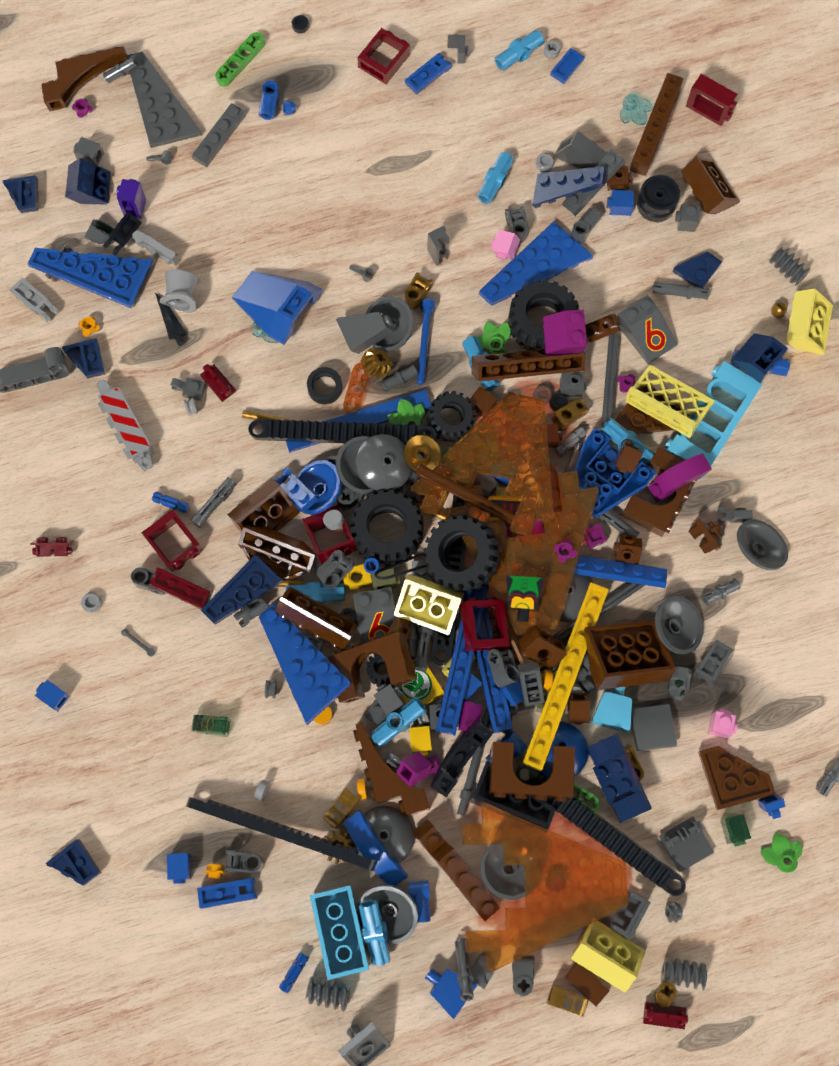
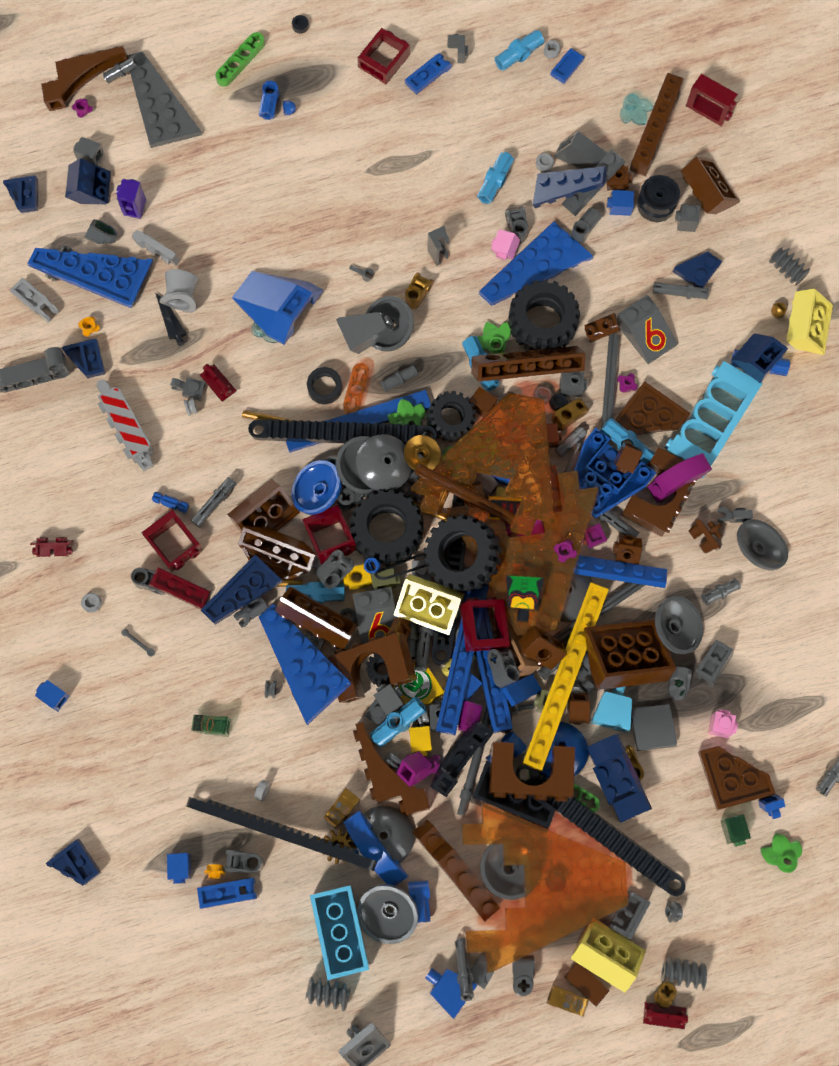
black hinge [103,211,142,256] -> none
dark grey hand [146,150,173,165] -> none
dark grey plate [191,103,247,167] -> none
plate [273,467,318,512] -> none
blue axle [279,953,309,993] -> none
light orange tile [314,707,332,725] -> none
light grey tile [323,510,344,530] -> none
light orange tile [357,778,368,799] -> none
dark azure piece [359,899,391,966] -> none
pearl gold gear [361,347,393,379] -> none
blue piece [417,299,436,385] -> none
dark grey slope [518,662,545,707] -> none
light orange tile [541,670,553,690] -> none
magenta slope [543,310,587,354] -> none
light yellow fence [625,365,715,438] -> none
dark grey hinge [659,816,714,872] -> none

